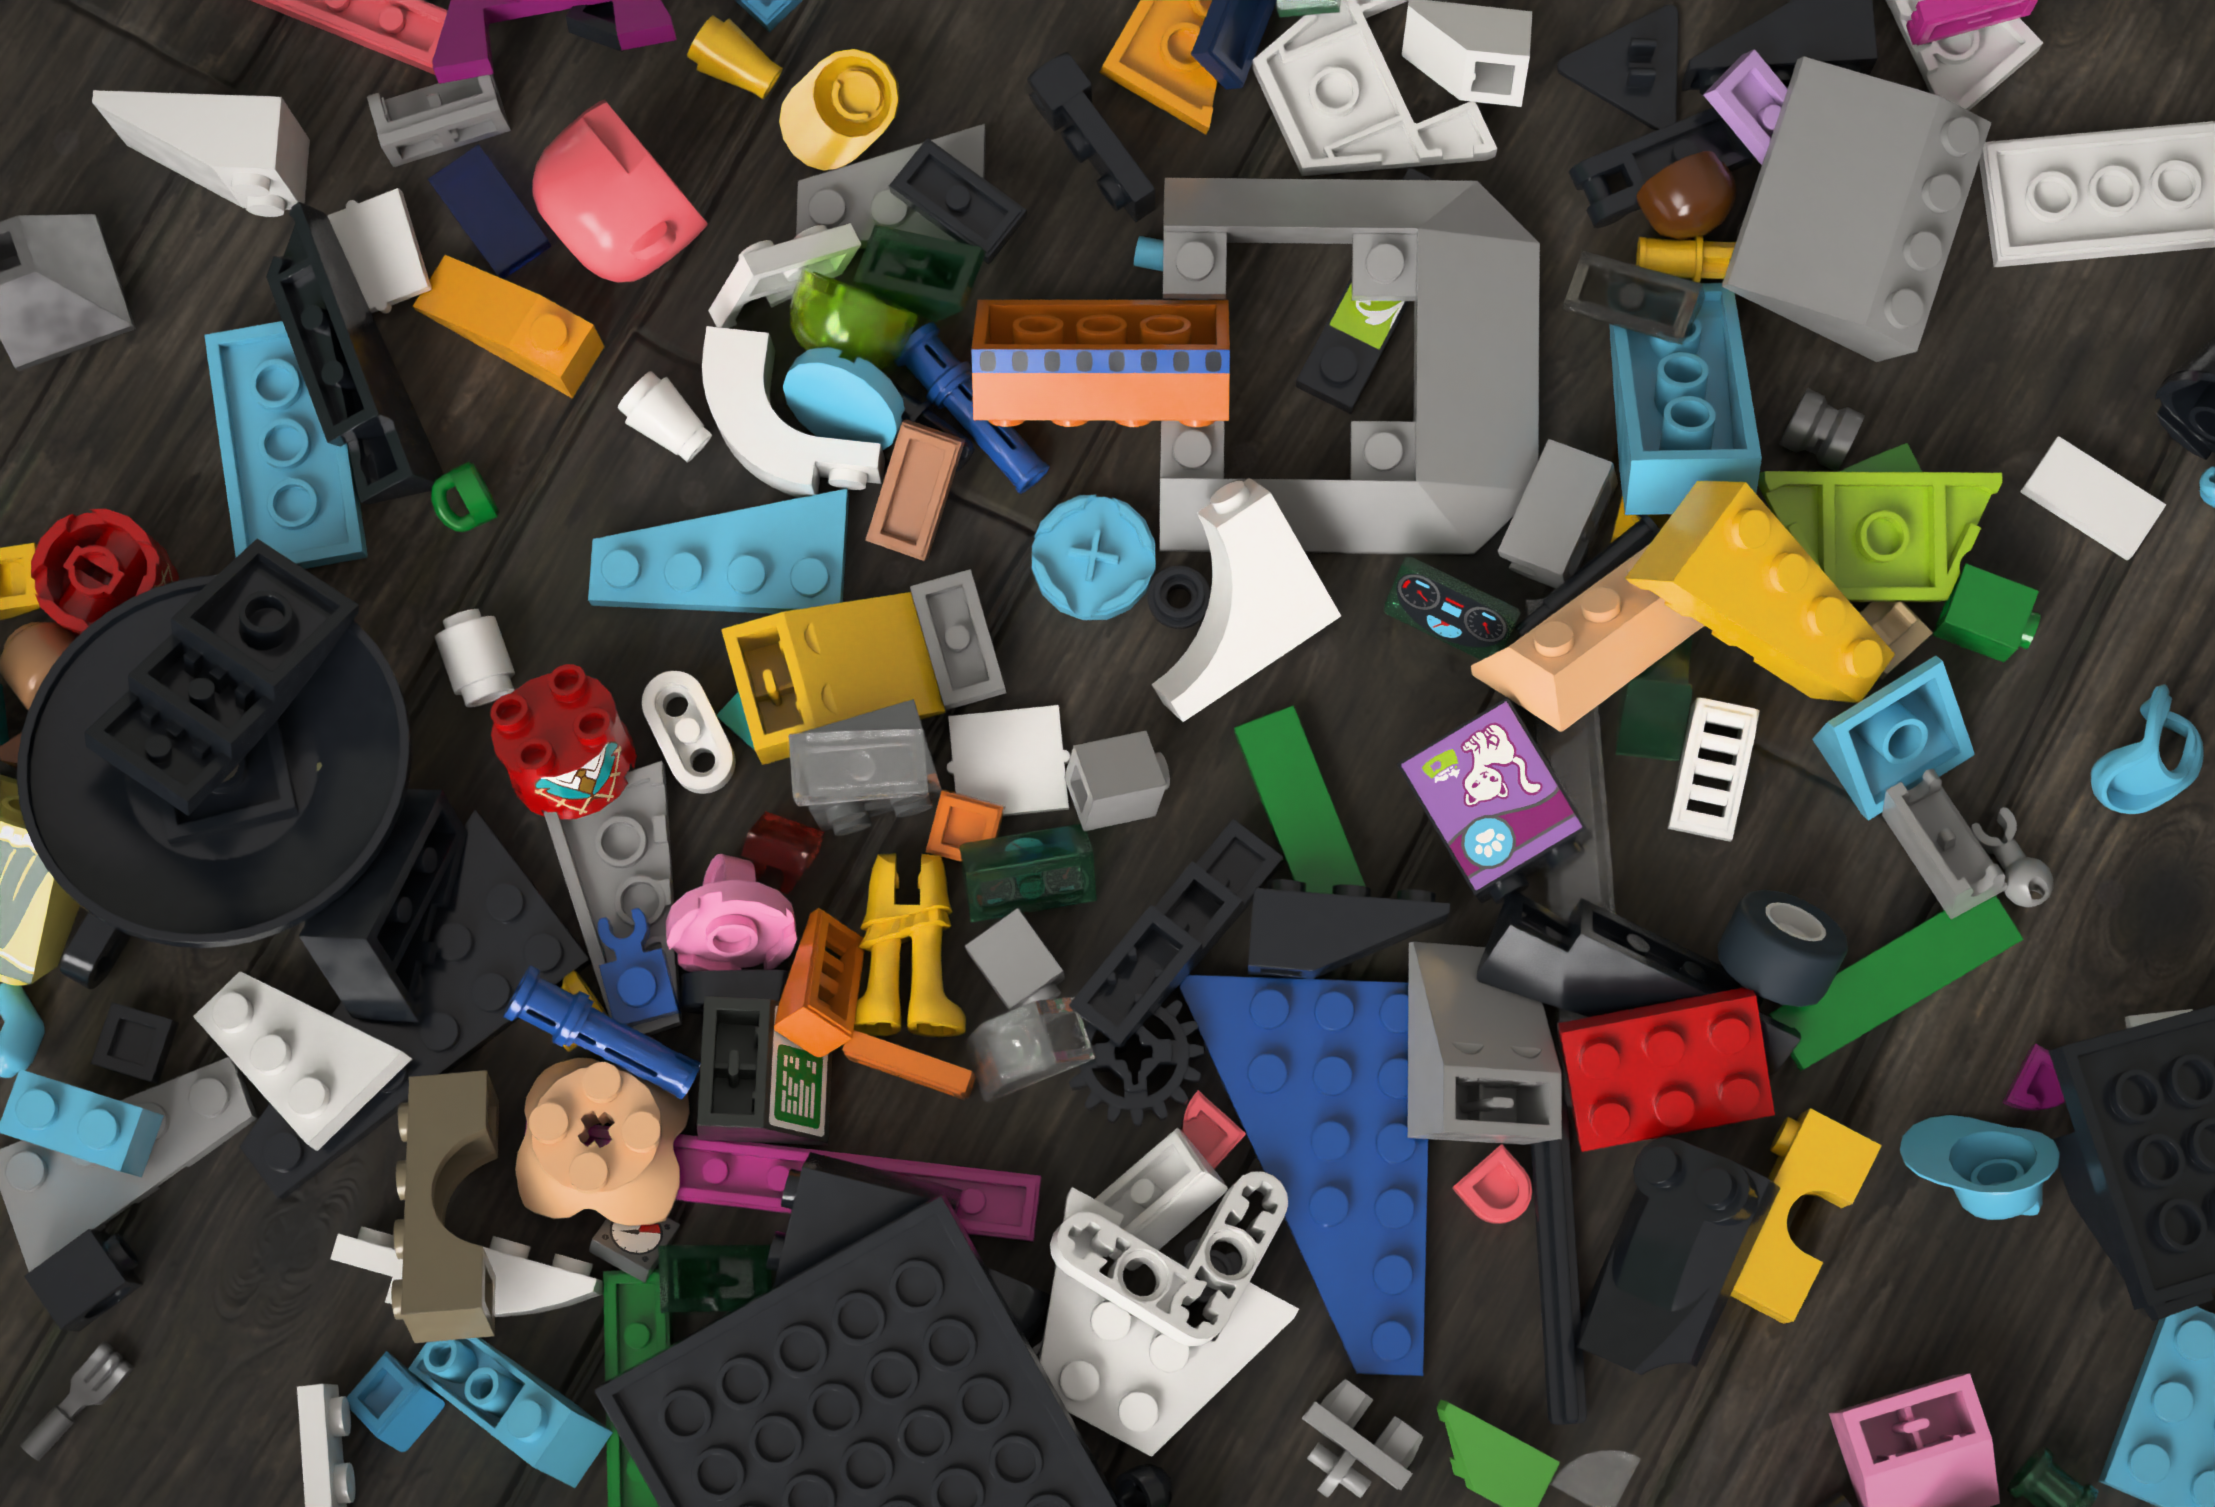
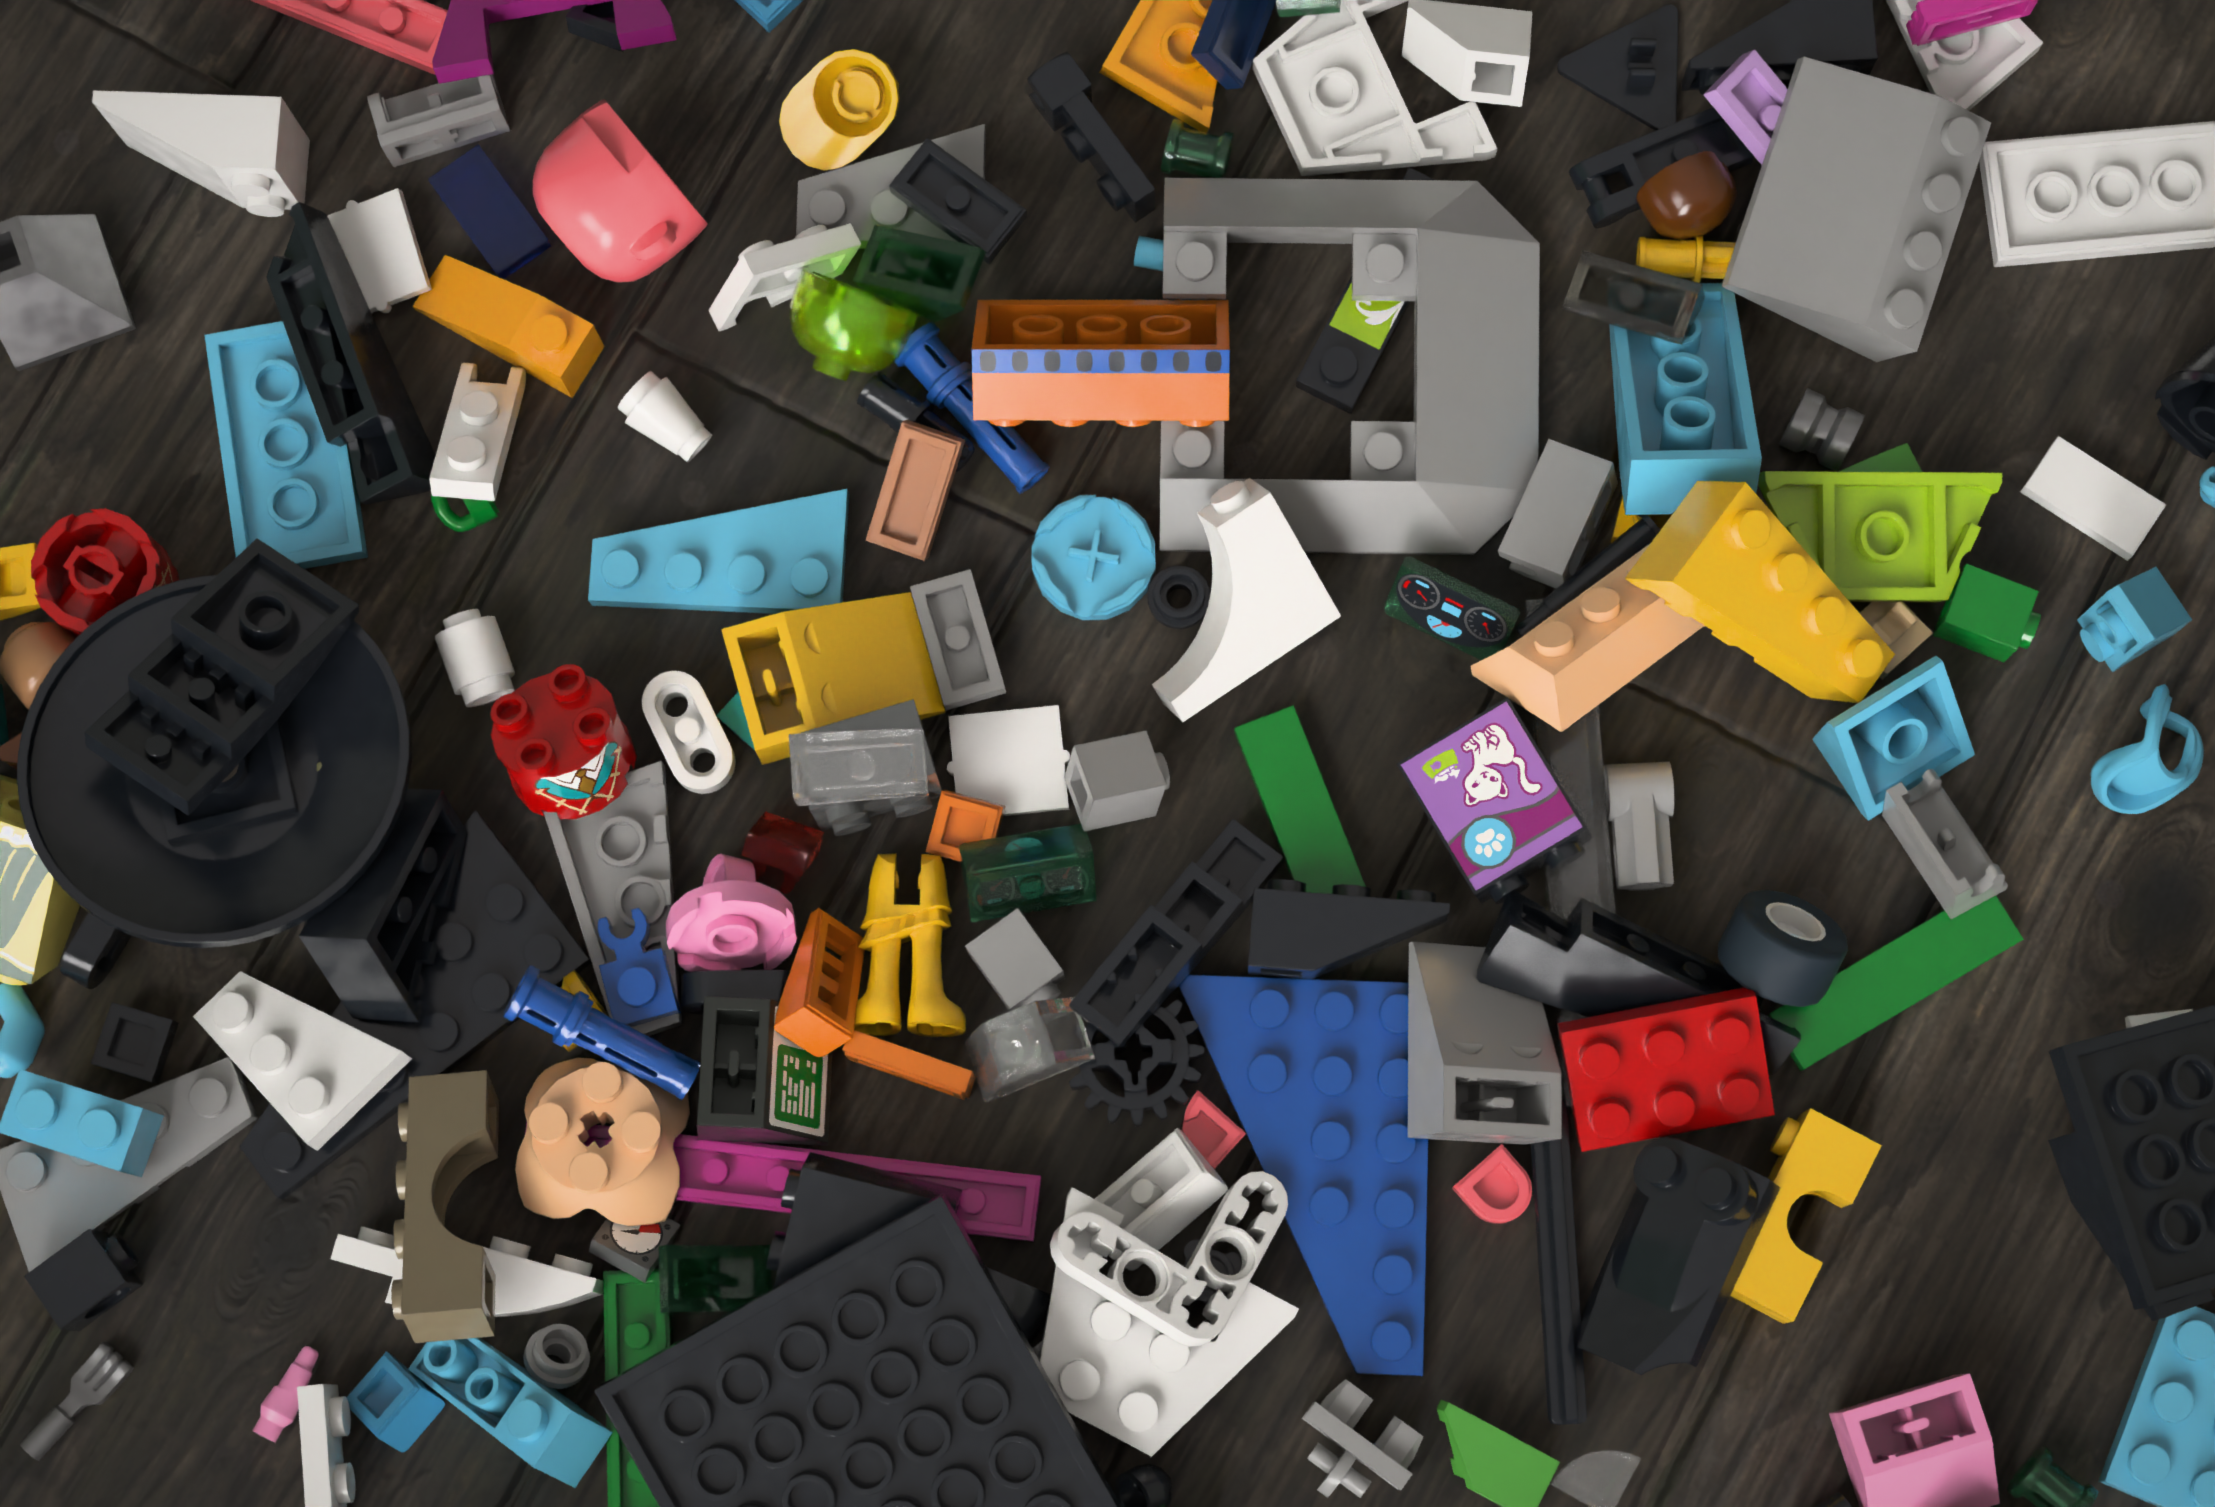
yellow cone [687,15,783,99] -> none
white arch [702,326,885,498] -> none
medium azure tile [783,347,905,450] -> none
clear green slope [1615,635,1693,761] -> none
white slope [1668,698,1760,842] -> none
medium azure piece [1900,1115,2060,1220] -> none
light grey arm [1971,807,2054,908] -> none
magenta tile [2002,1044,2065,1111] -> none
none -> bright pink piece [252,1346,319,1443]
none -> white hinge [429,363,526,501]
none -> light grey plate [523,1324,590,1389]
none -> clear green bush [1161,119,1234,178]
none -> light grey piece [1602,761,1674,891]
none -> medium azure slope [2077,567,2192,672]

